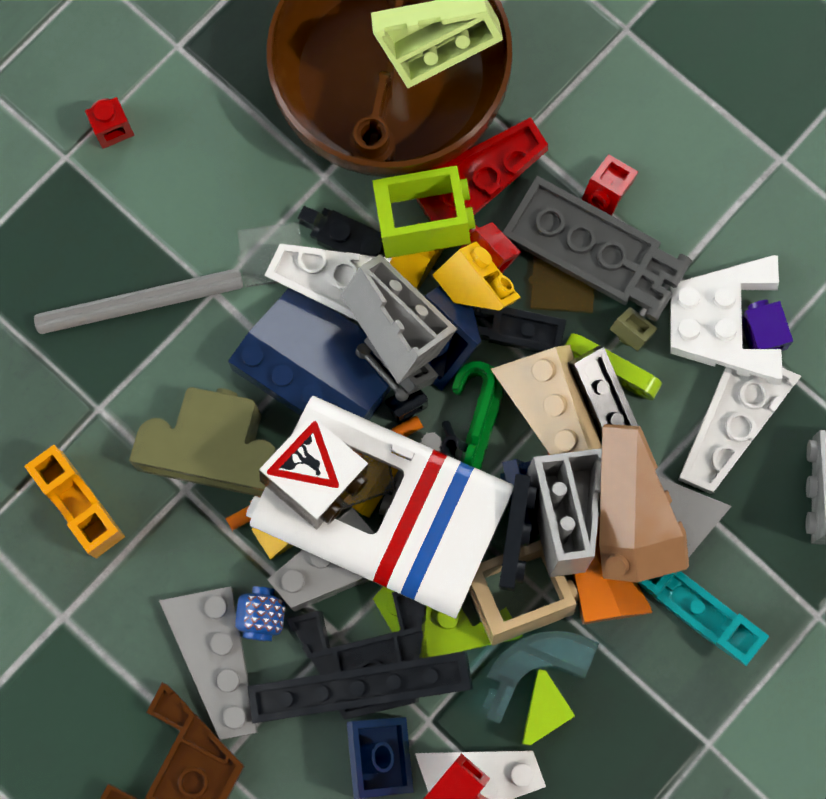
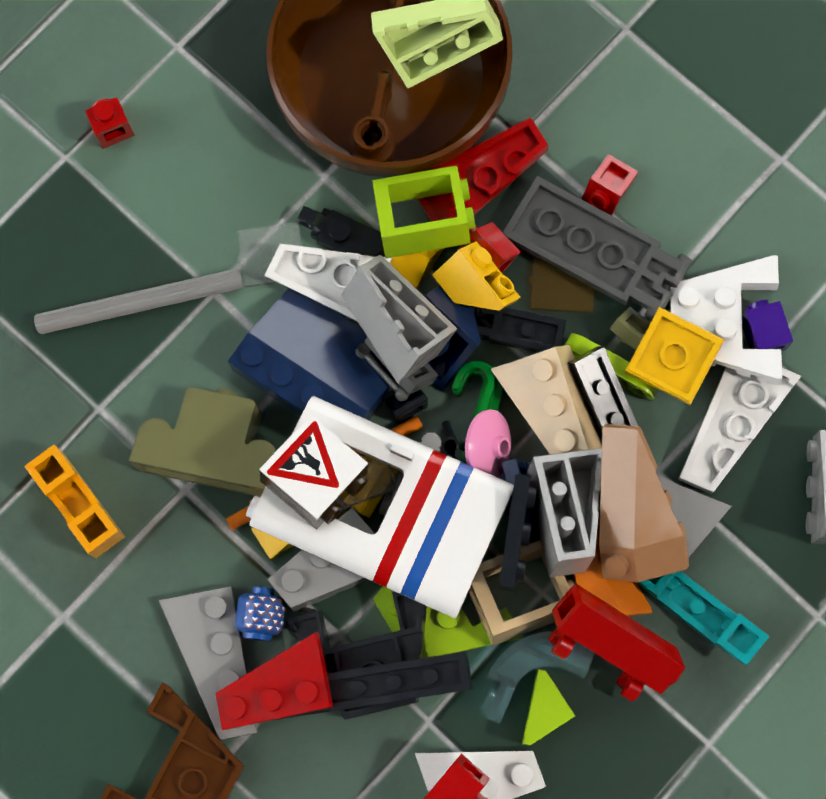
dark blue slope [347,717,414,799] -> none
none -> red wing [215,632,333,730]
none -> bright pink dish [465,410,511,478]
none -> red brick [548,583,685,702]
none -> yellow tile [625,307,724,406]

